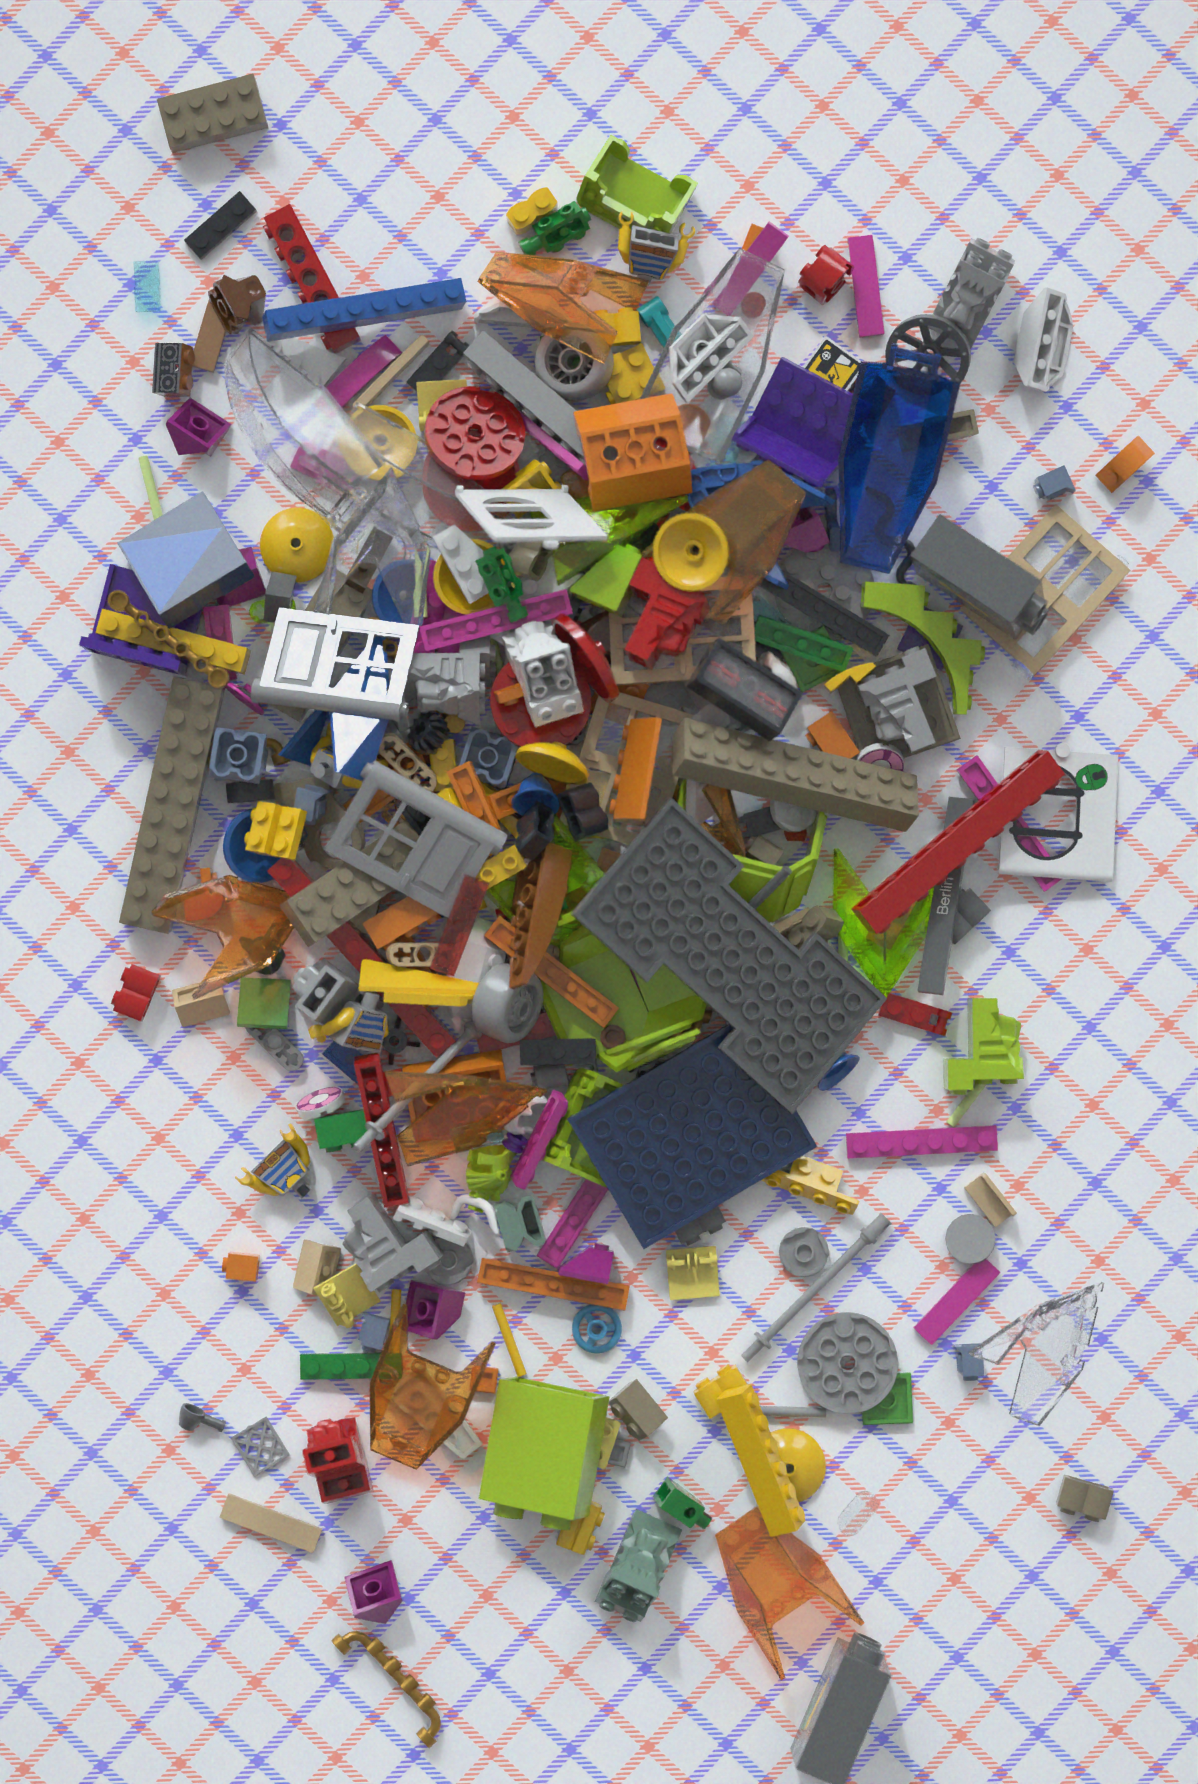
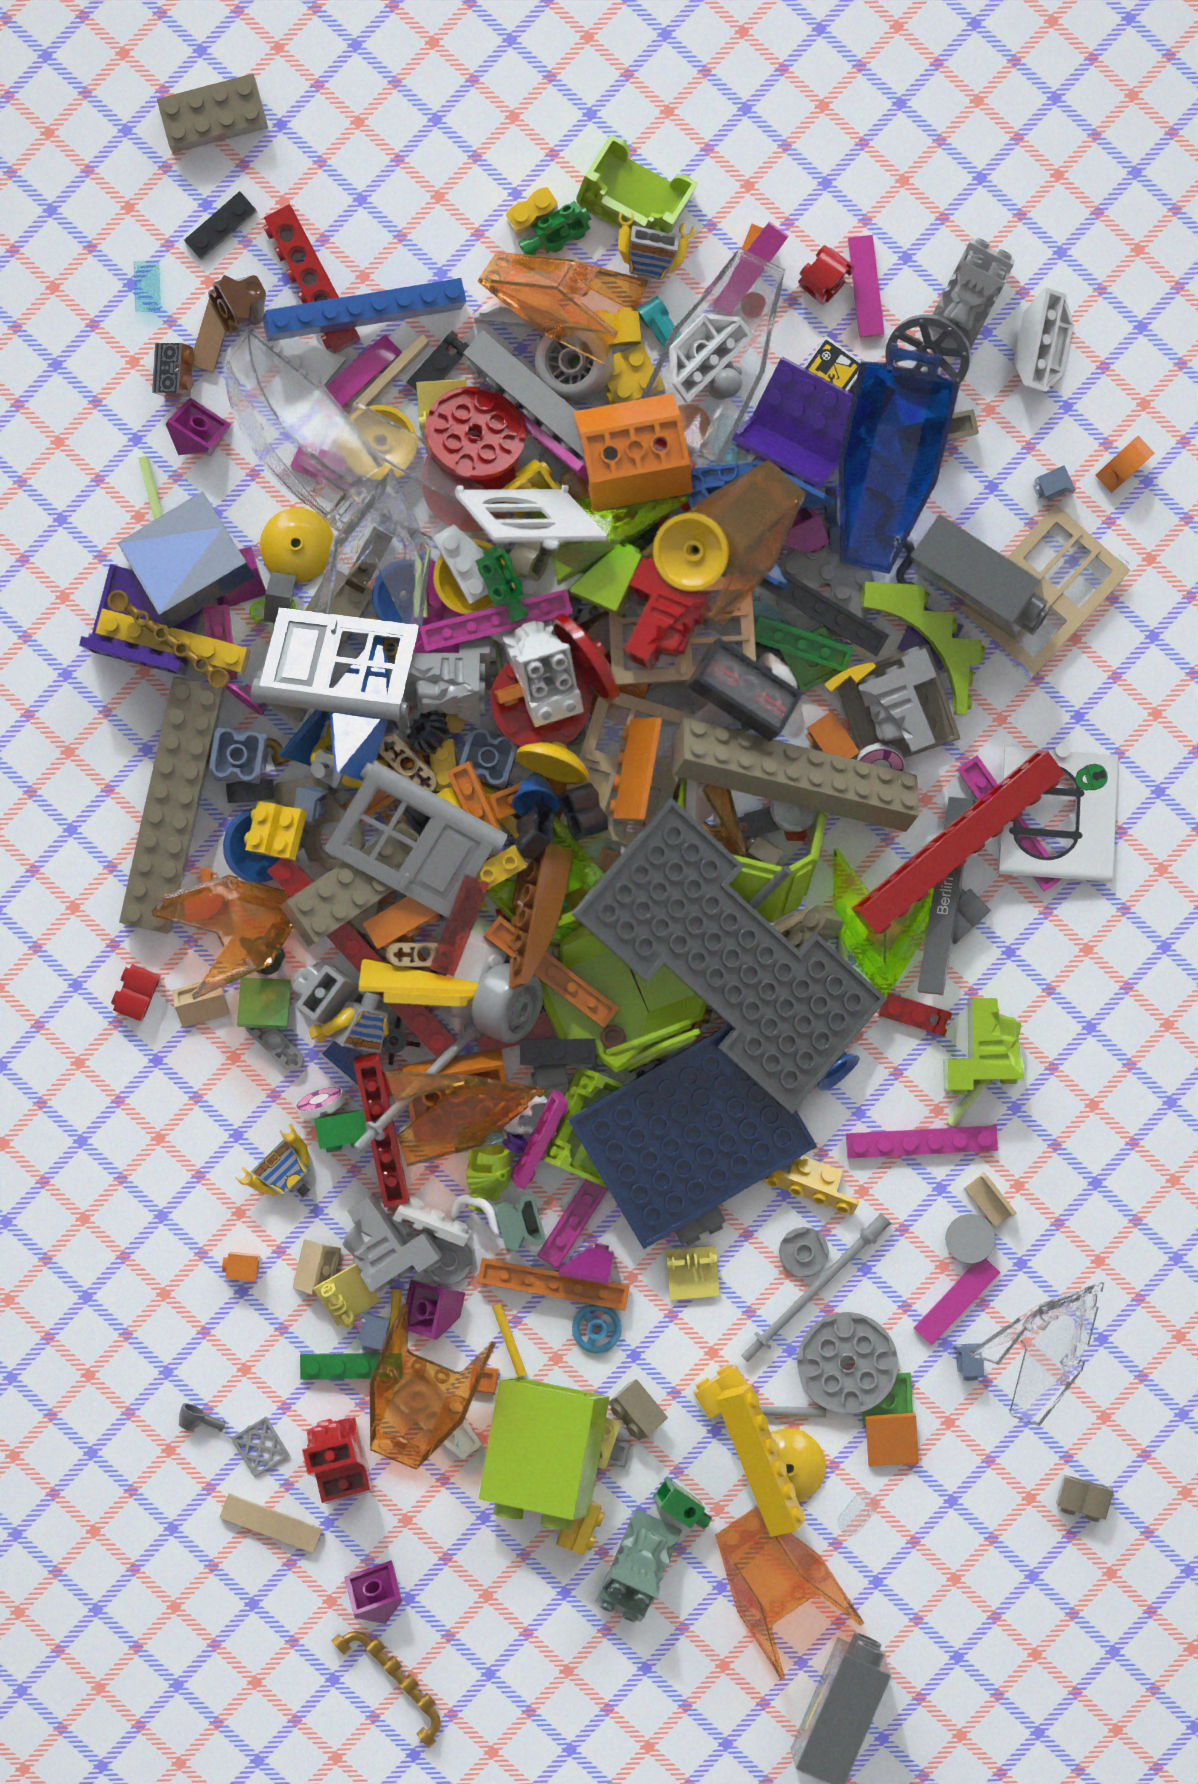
none -> orange tile [865,1413,919,1467]

